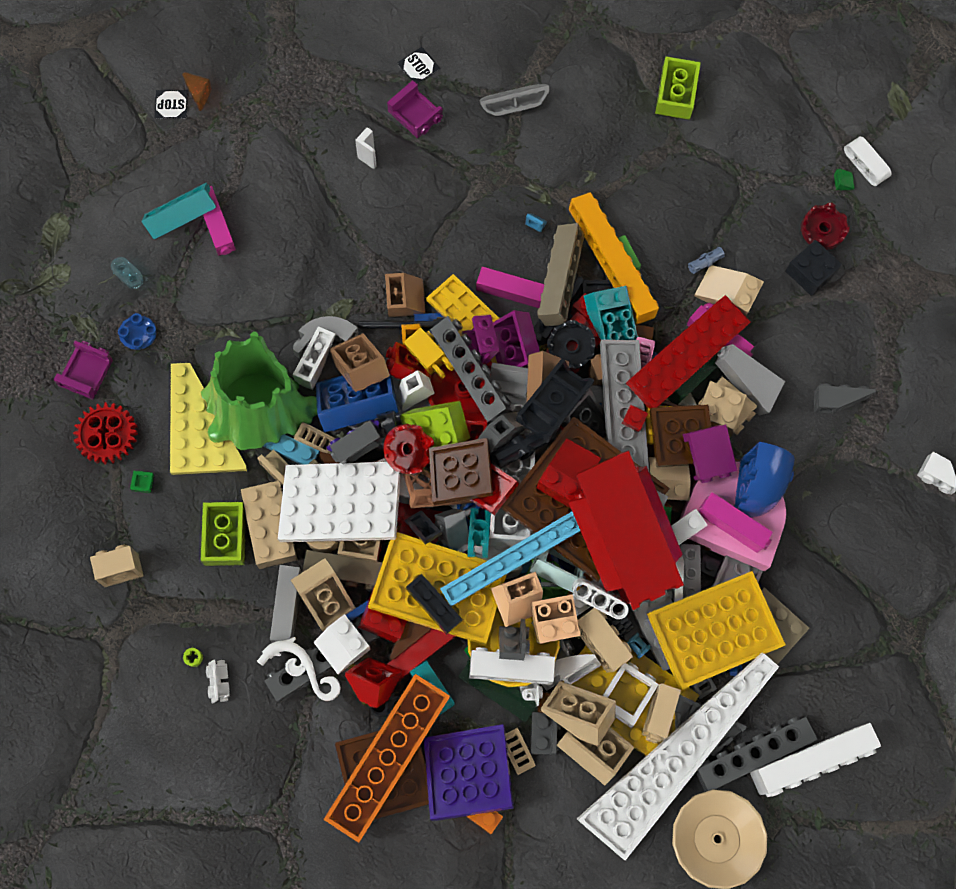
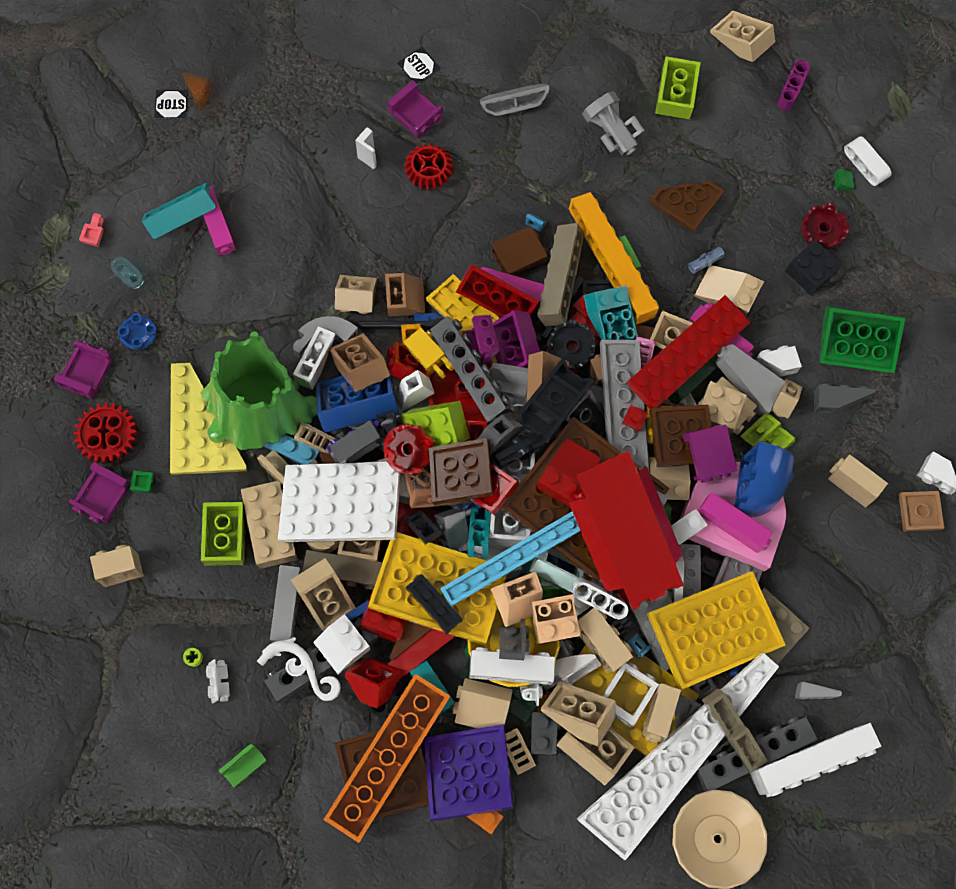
none -> magenta panel [69,462,131,524]
none -> coral plate [79,213,104,247]
none -> bright green panel [219,743,267,788]
none -> tan slope [335,275,377,314]
none -> red gear [405,142,453,191]
none -> tan brick [453,678,512,728]
none -> red slope [456,264,539,317]
none -> reddish brown brick [491,226,548,277]
none -> light grey piece [582,91,645,156]
none -> reddish brown plate [649,181,725,233]
none -> tan slope [650,311,693,354]
none -> dark tan slope [702,689,767,773]
none -> tan slope [710,11,775,62]
none -> lime slope [740,413,795,450]
none -> white slope [756,345,802,377]
none -> tan slope [771,379,802,419]
none -> magenta beam [777,60,810,111]
none -> light grey slope [795,681,842,699]
none -> green slope [820,306,905,373]
none -> tan brick [828,454,888,507]
none -> medium nougat plate [898,491,944,532]

